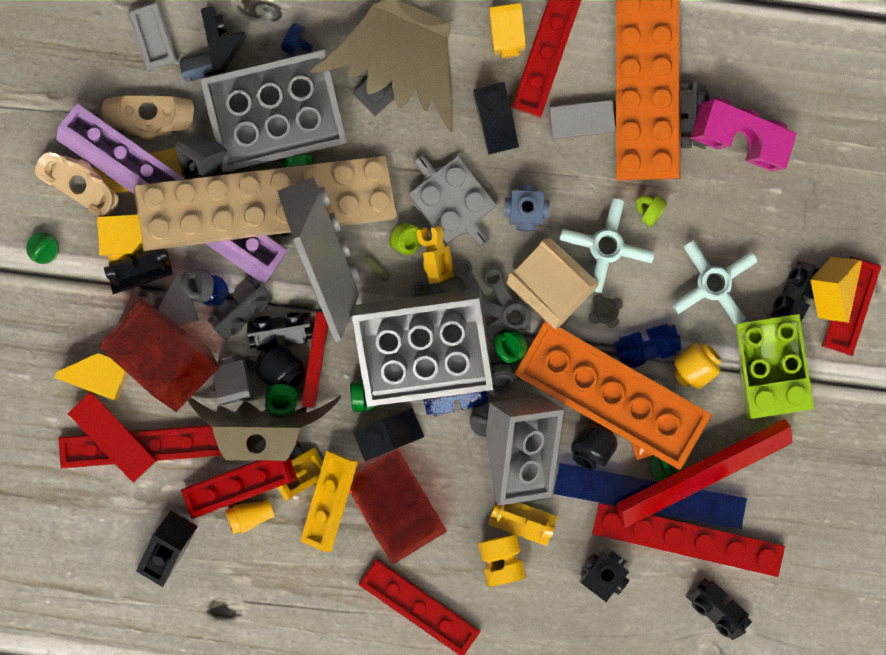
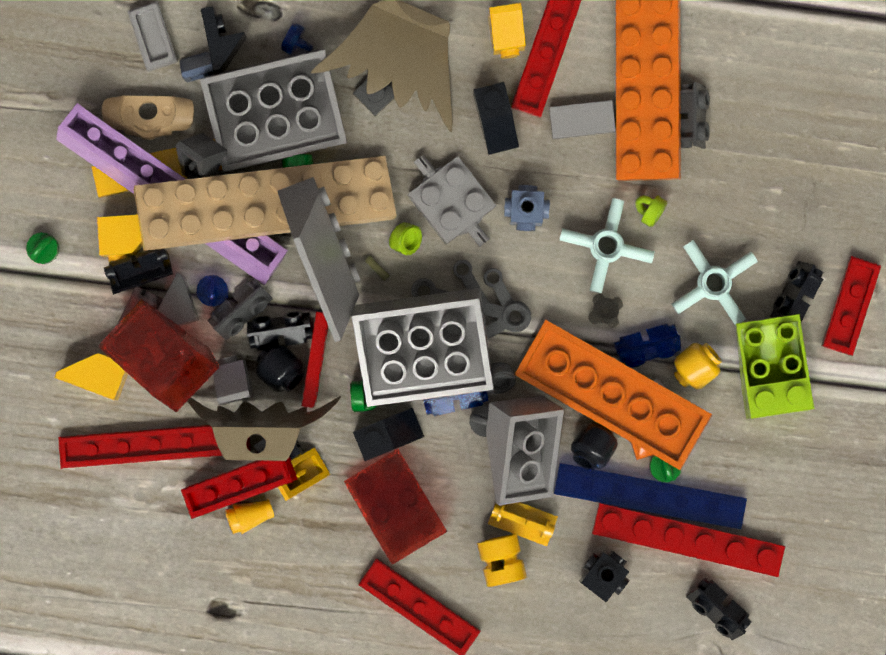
tan piece [34,151,119,217] -> none
red tile [67,392,157,483] -> none
black slope [136,510,198,587] -> none
dark grey tile [181,269,214,302] -> none
green tile [265,384,298,417] -> none
yellow plate [300,451,358,552] -> none
yellow plate [416,226,455,284] -> none
green tile [494,330,527,363] -> none
tan slope [507,238,599,329] -> none
red tile [617,419,792,528] -> none
dark pink arch [690,97,797,172] -> none
yellow slope [811,257,862,323] -> none

